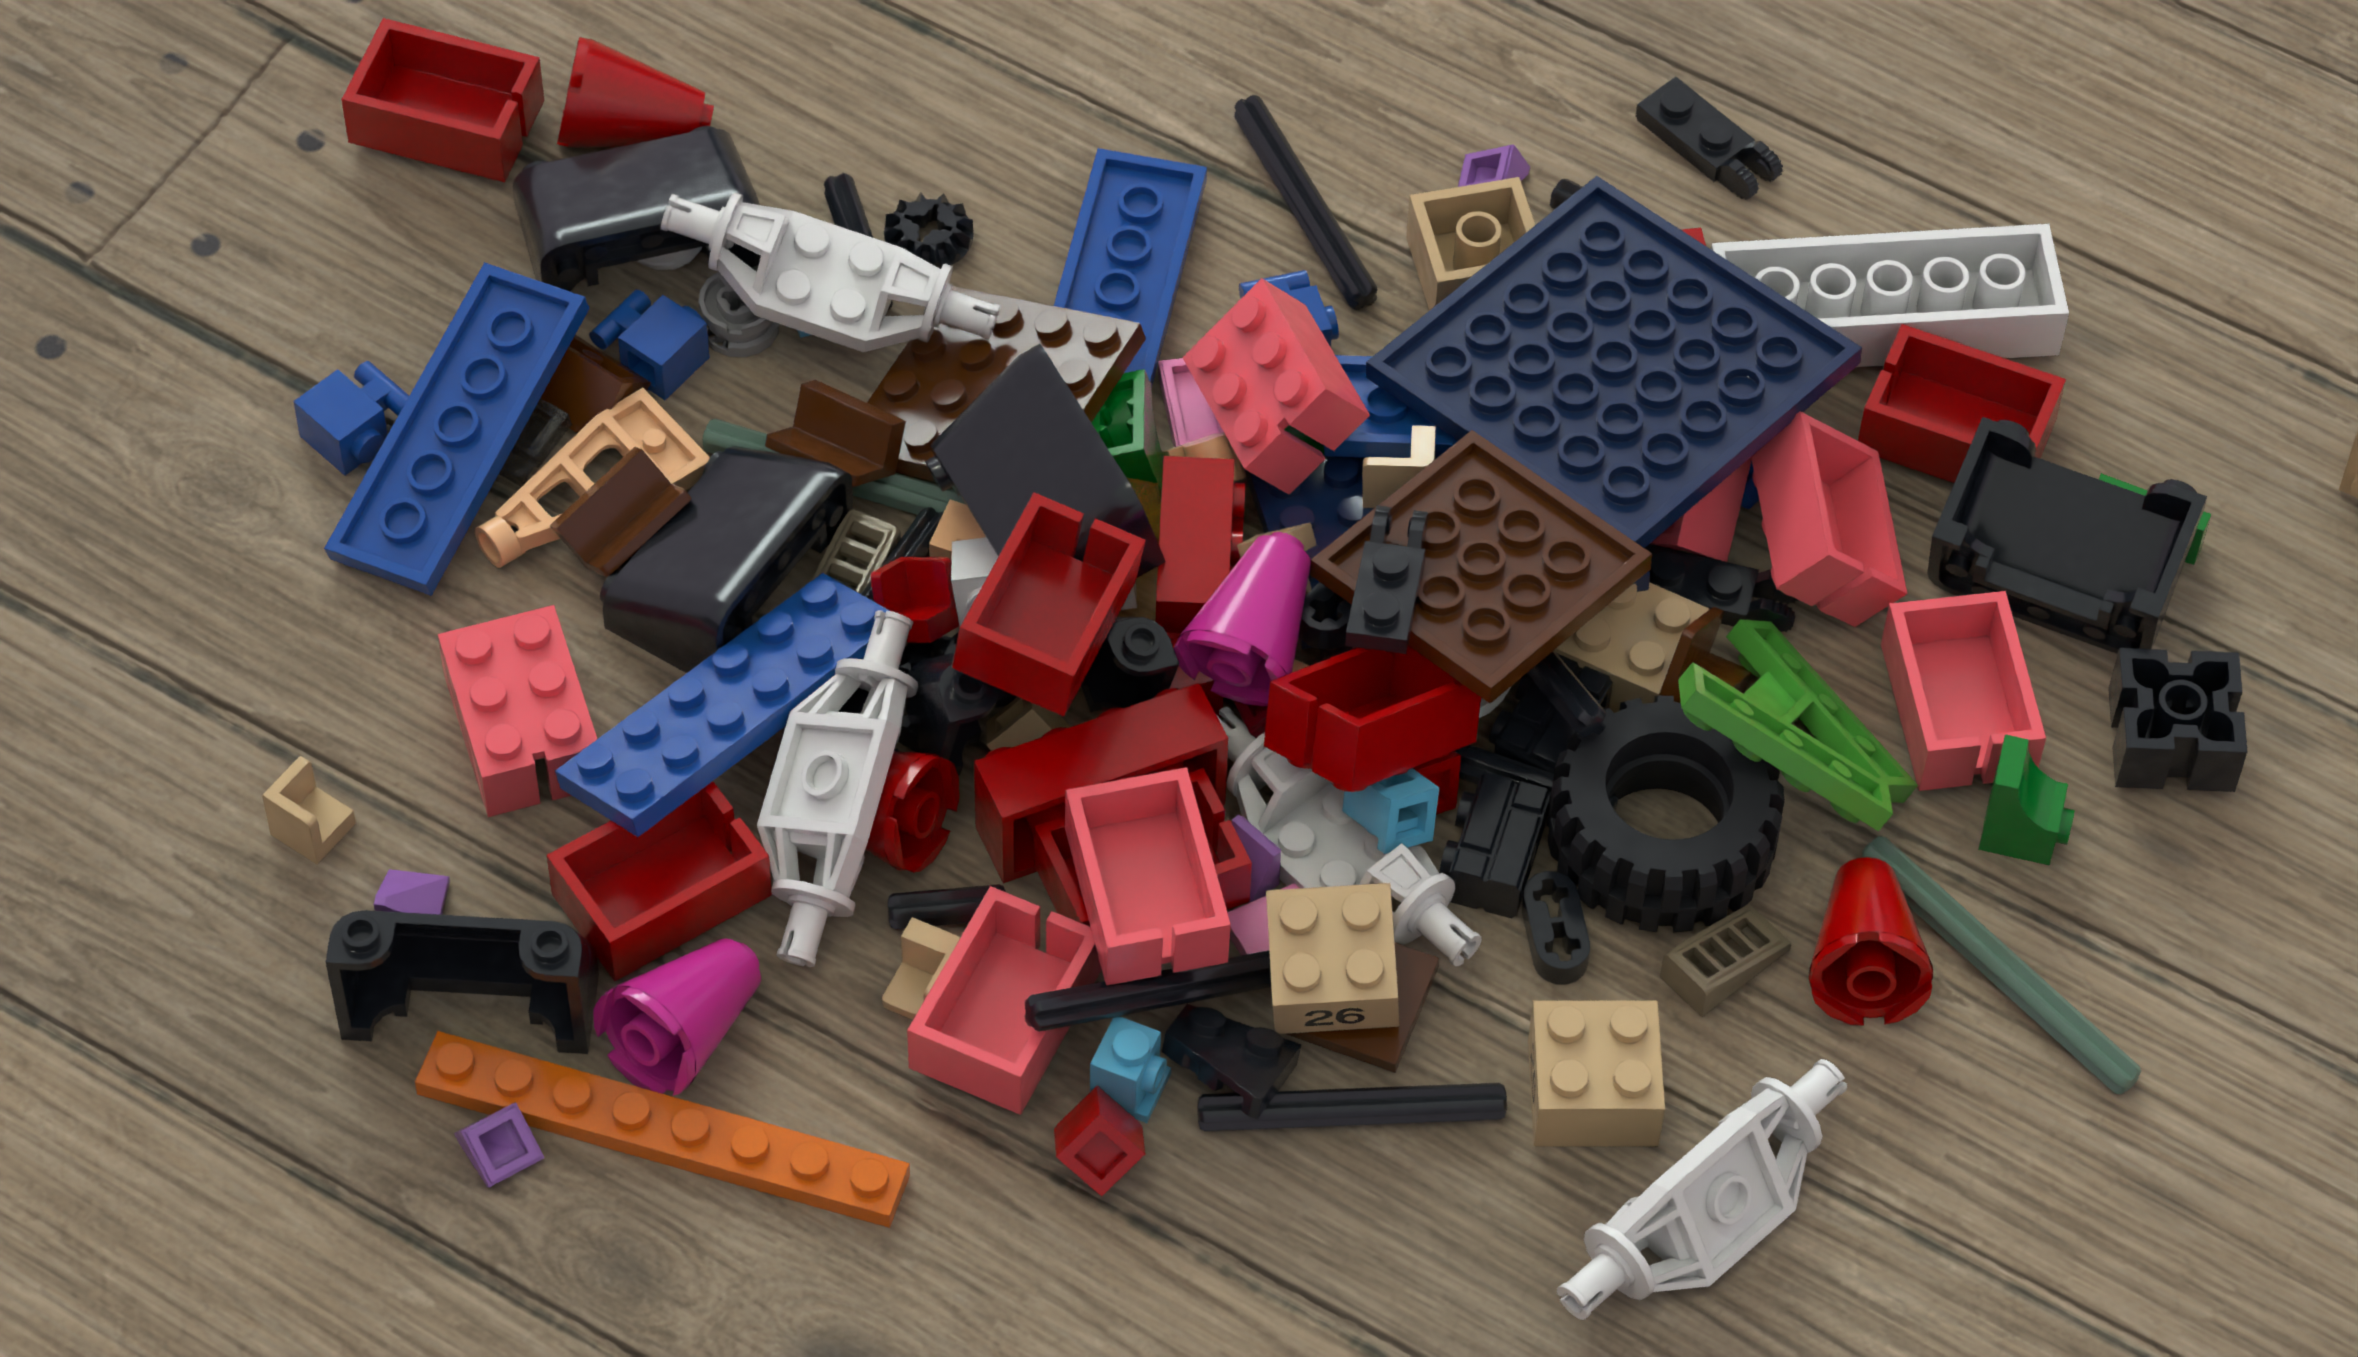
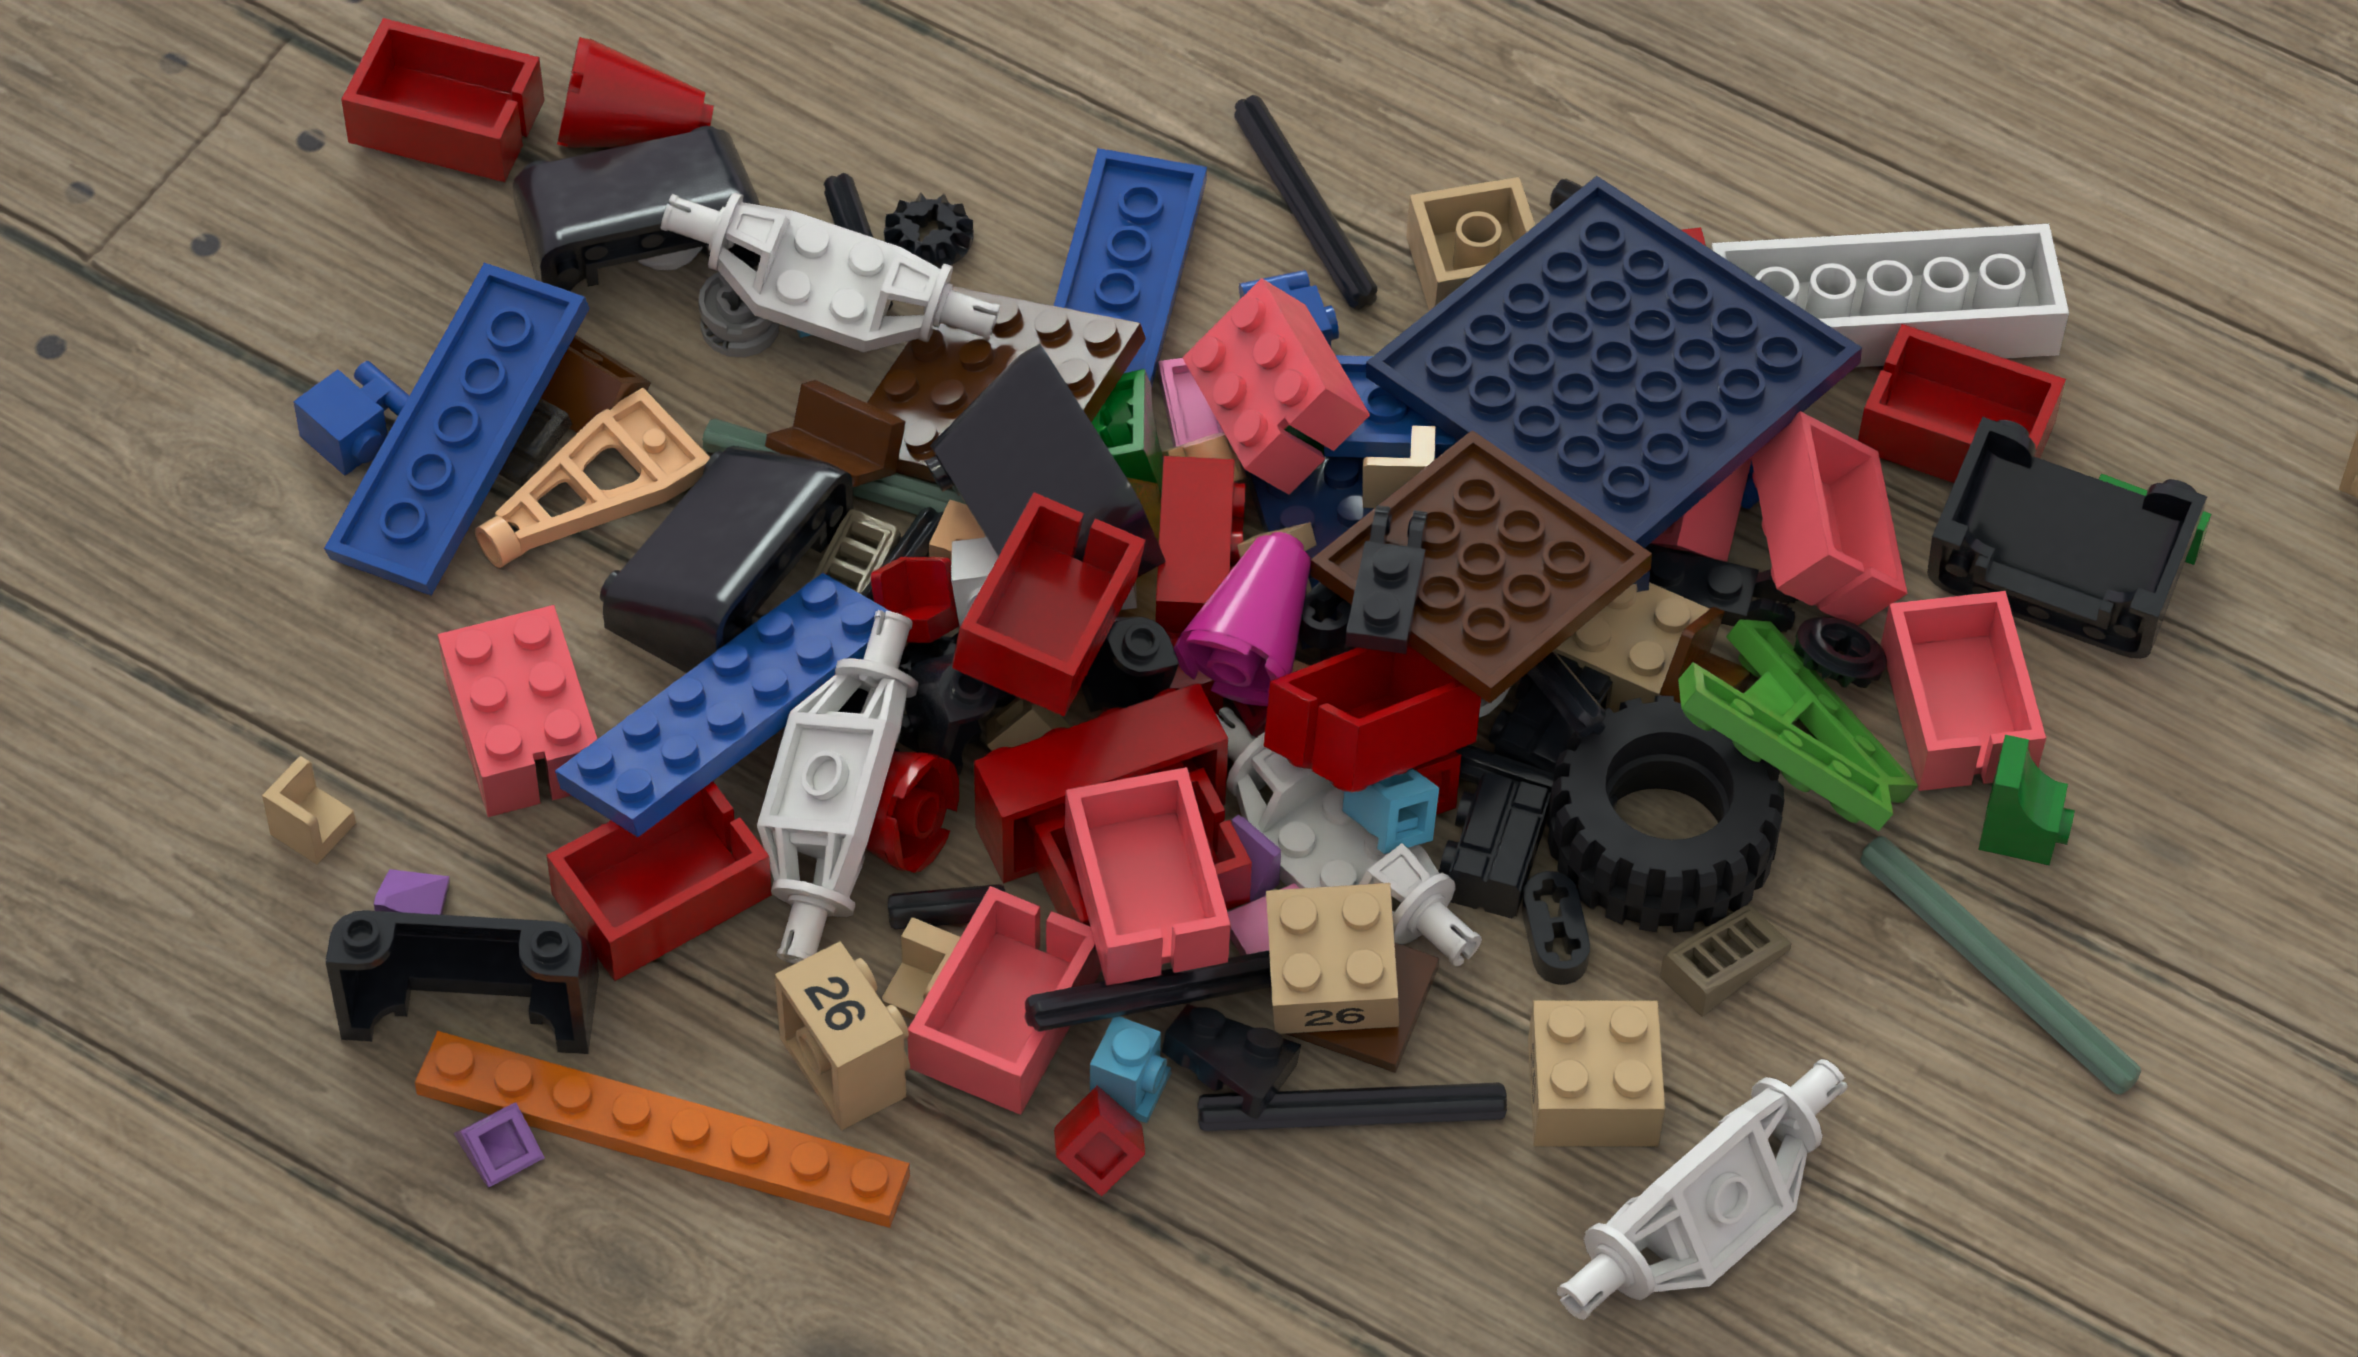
reddish brown panel [549,447,692,577] -> none
blue brick [589,289,710,400] -> none
dark pink cone [593,938,761,1096] -> none
medium lavender slope [1458,144,1530,187] -> none
black hinge [1635,76,1783,200] -> none
red cone [1809,857,1933,1026] -> none
black brick [2108,648,2248,792] -> none
none -> tan brick [775,941,910,1131]
none -> black gear [1793,617,1887,688]

